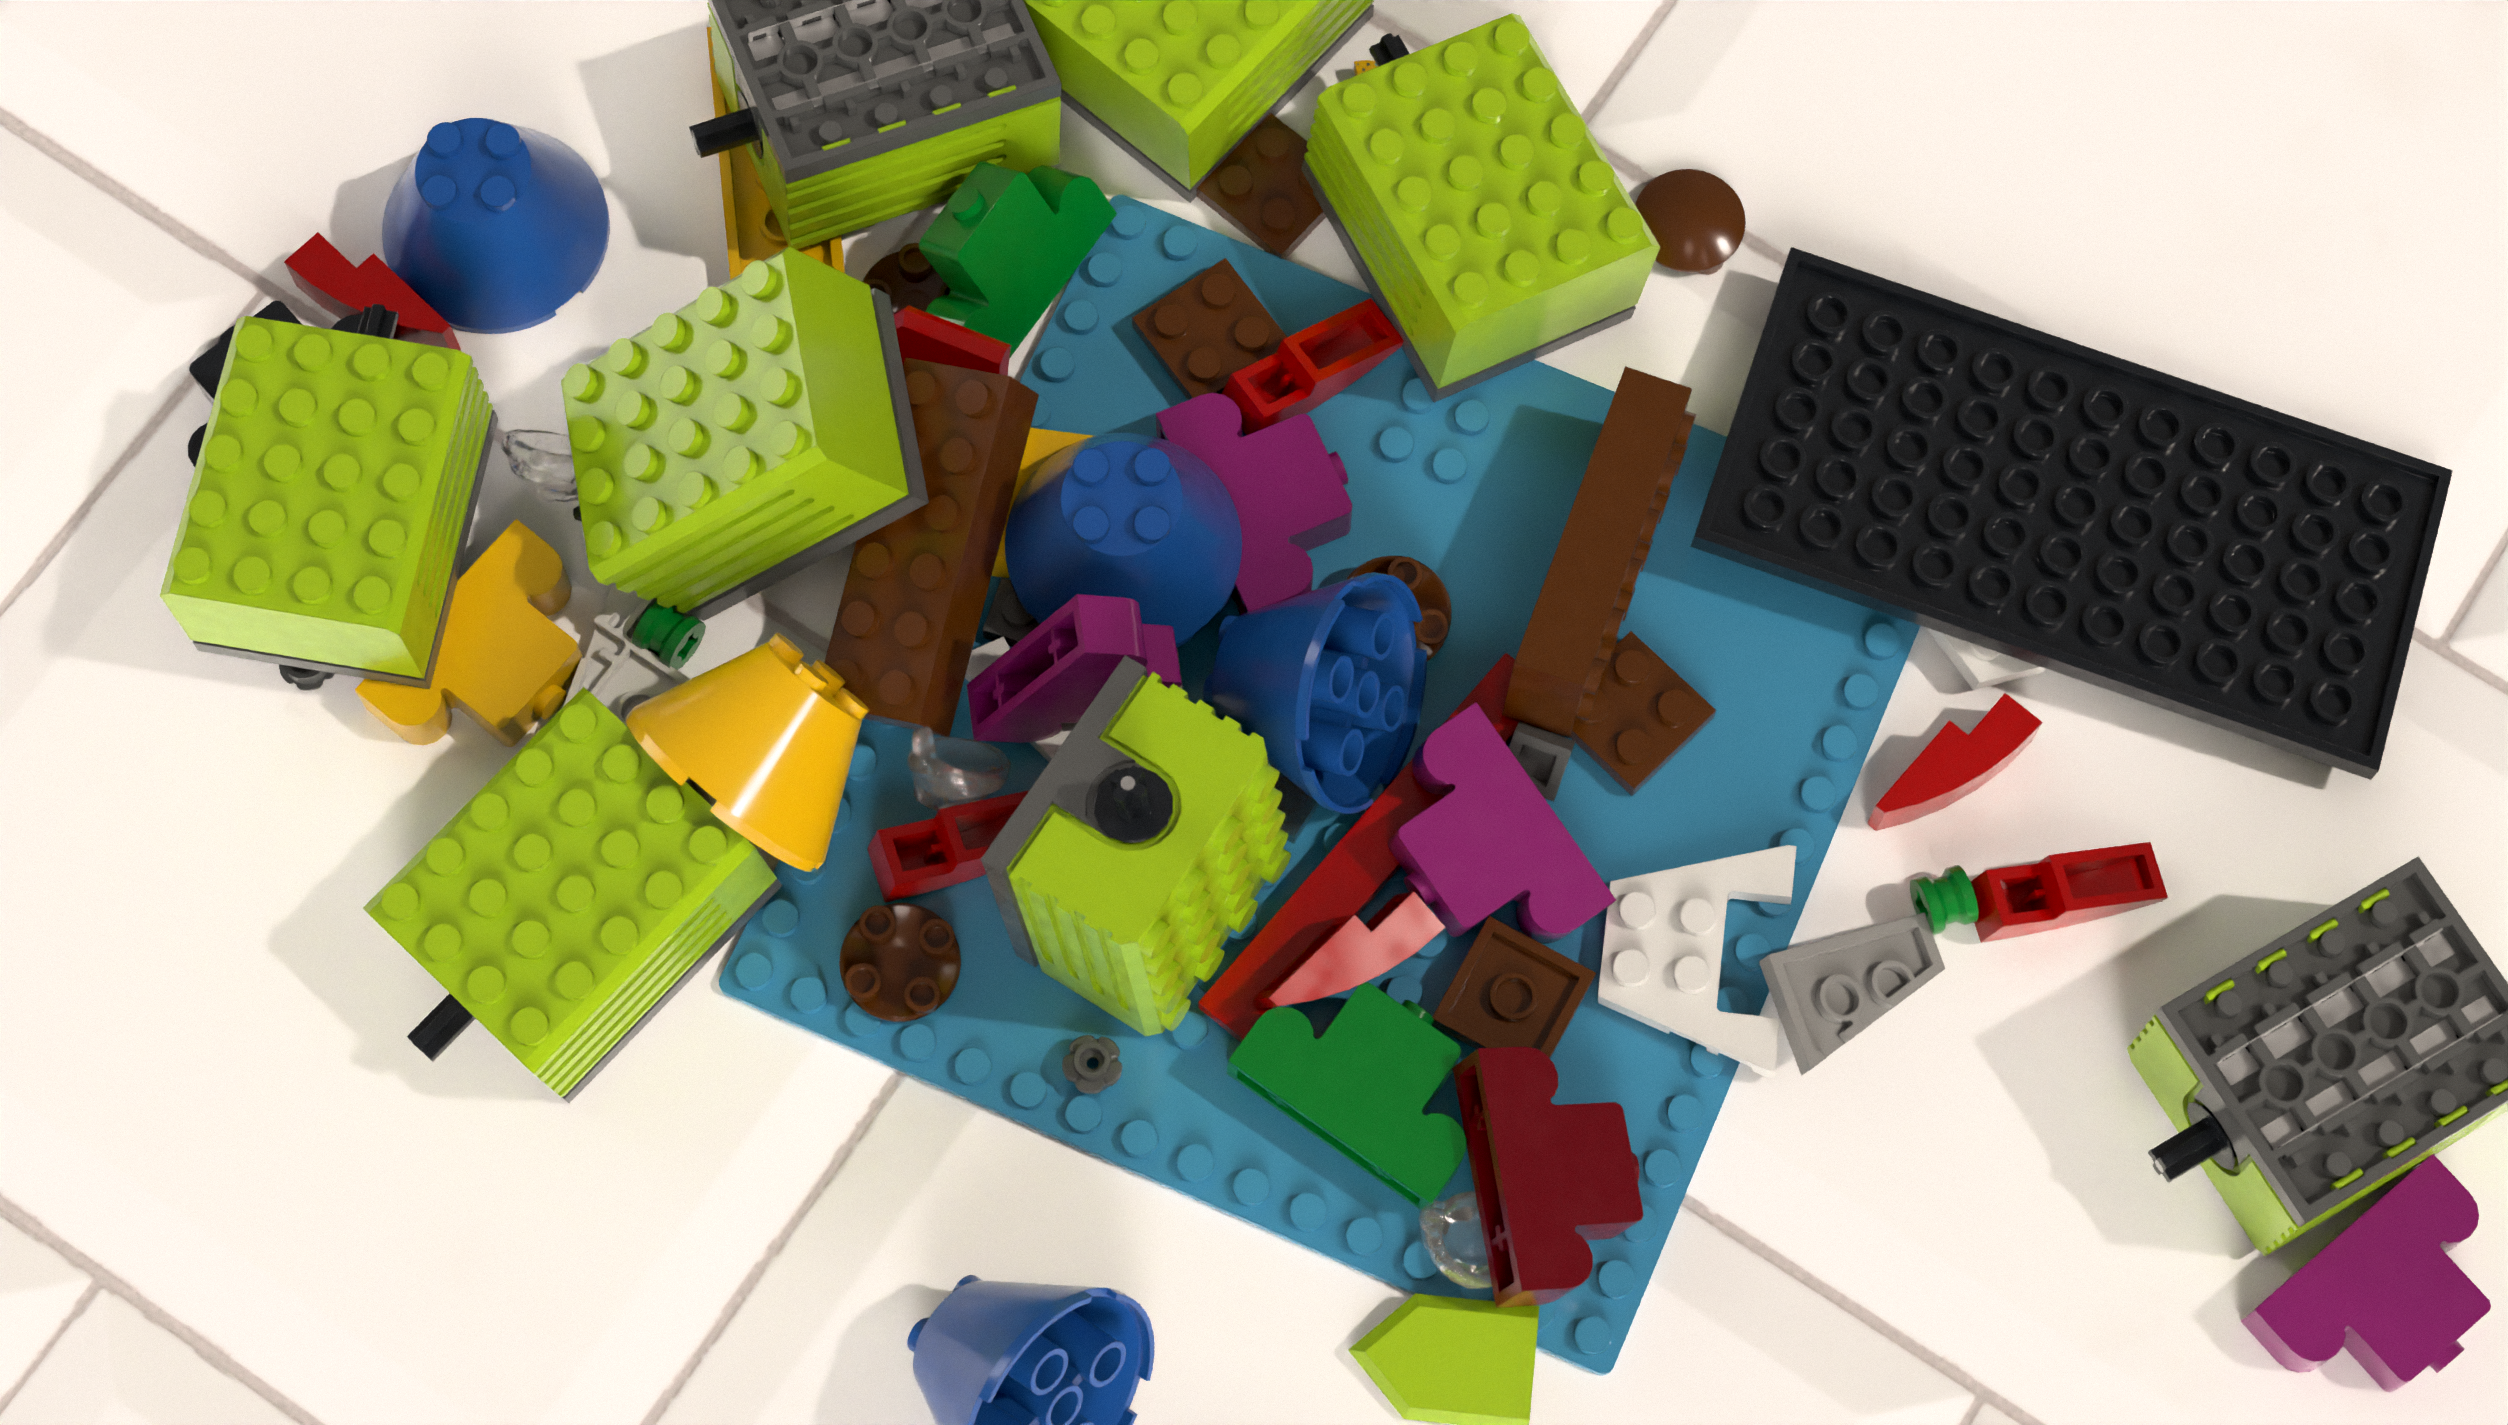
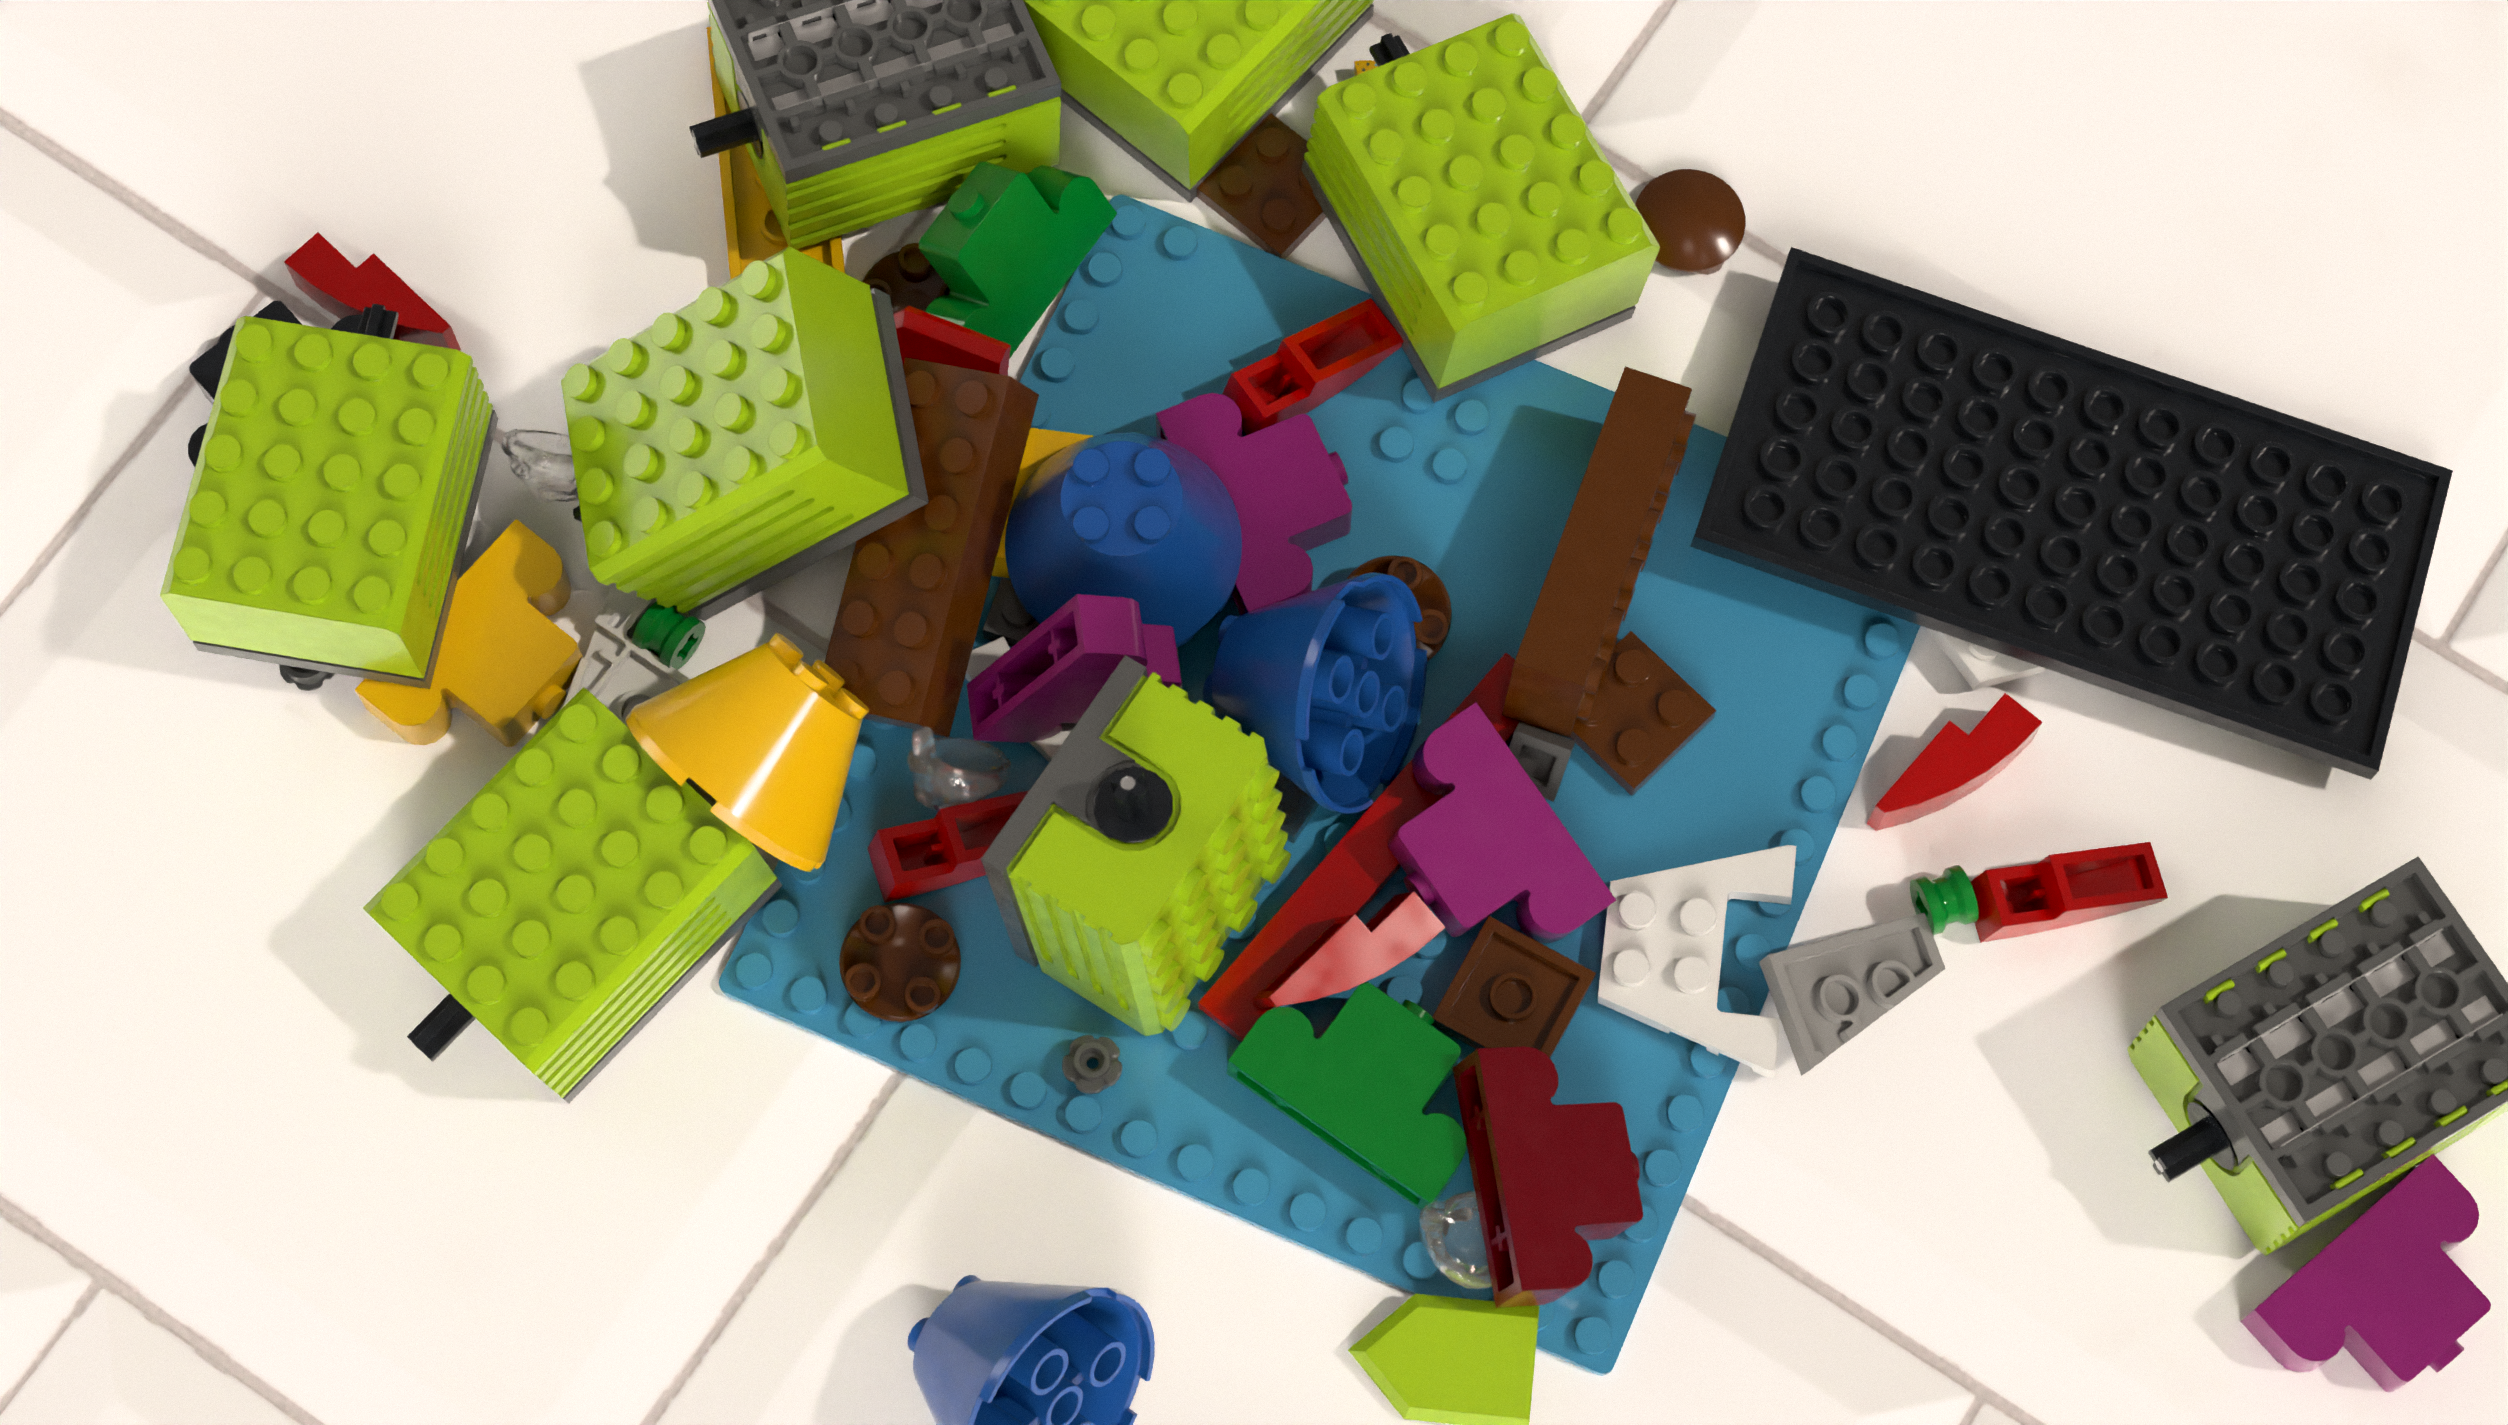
blue cone [382,118,610,334] -> none
reddish brown plate [1132,258,1287,400] -> none

